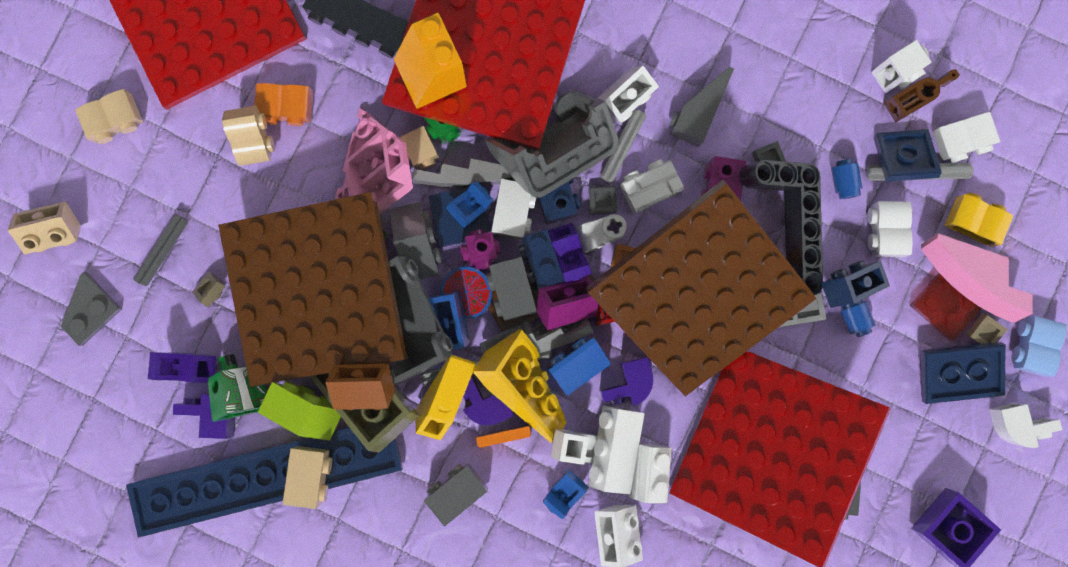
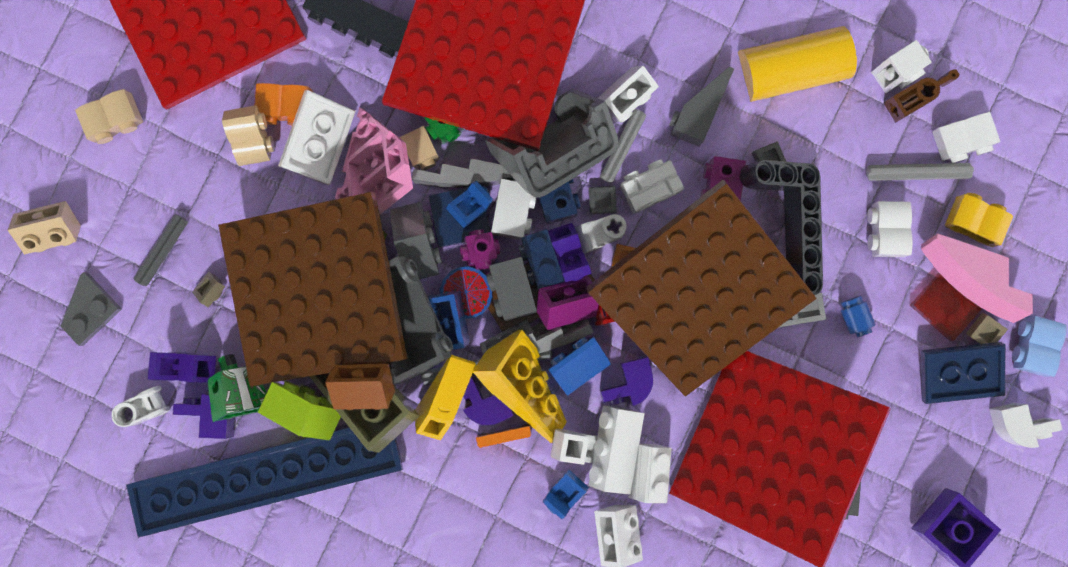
tan brick [283,446,332,509] -> none
light orange slope [394,13,467,109] -> none
dark grey brick [424,463,489,527] -> none
dark blue brick [821,260,890,308] -> none
blue brick [831,159,863,200] -> none
dark blue tile [874,129,942,182] -> none
none -> white piece [111,385,171,427]
none -> white tile [278,90,355,185]
none -> yellow brick [738,26,857,102]

